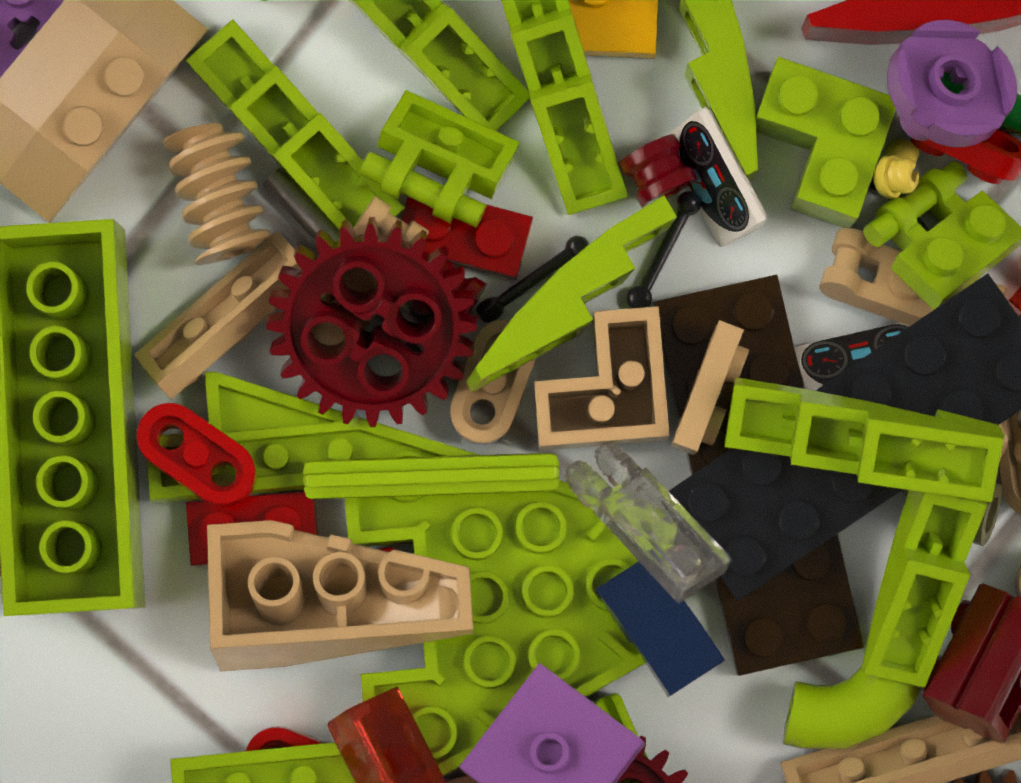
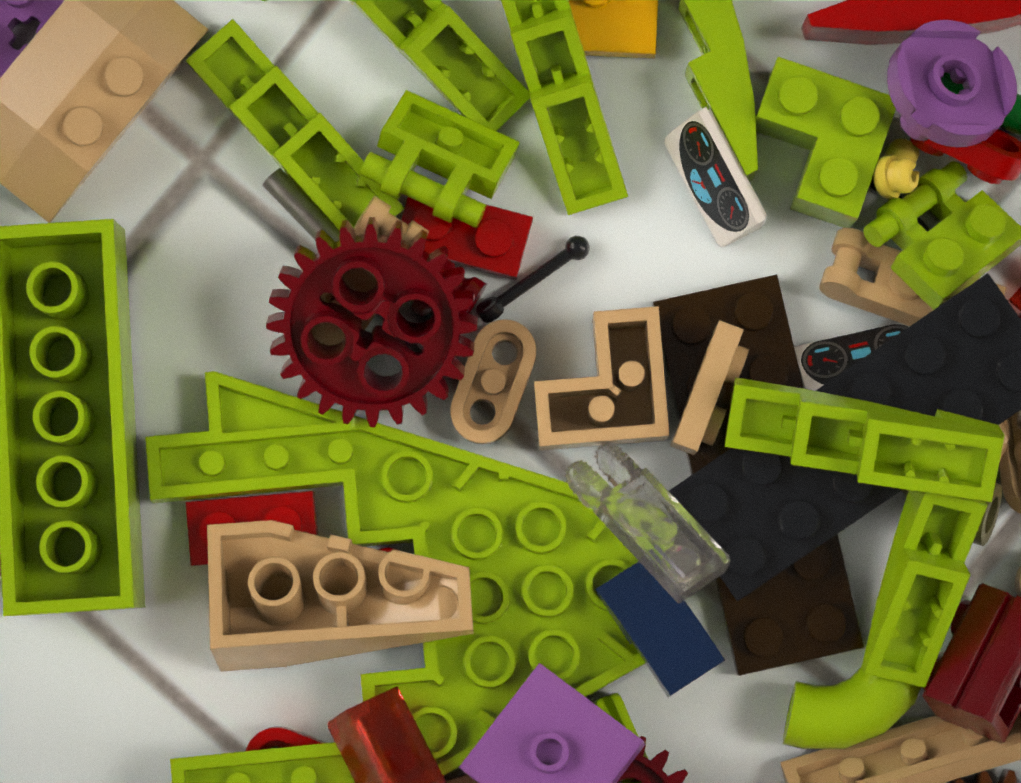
tan plate [134,230,301,400] -> none
red plate [137,403,257,508] -> none
tan piece [162,123,271,265] -> none
lime axle [303,453,560,499] -> none
lime slope [466,195,677,393] -> none
dark red wheel [619,134,698,208] -> none
black hinge [627,191,701,308] -> none

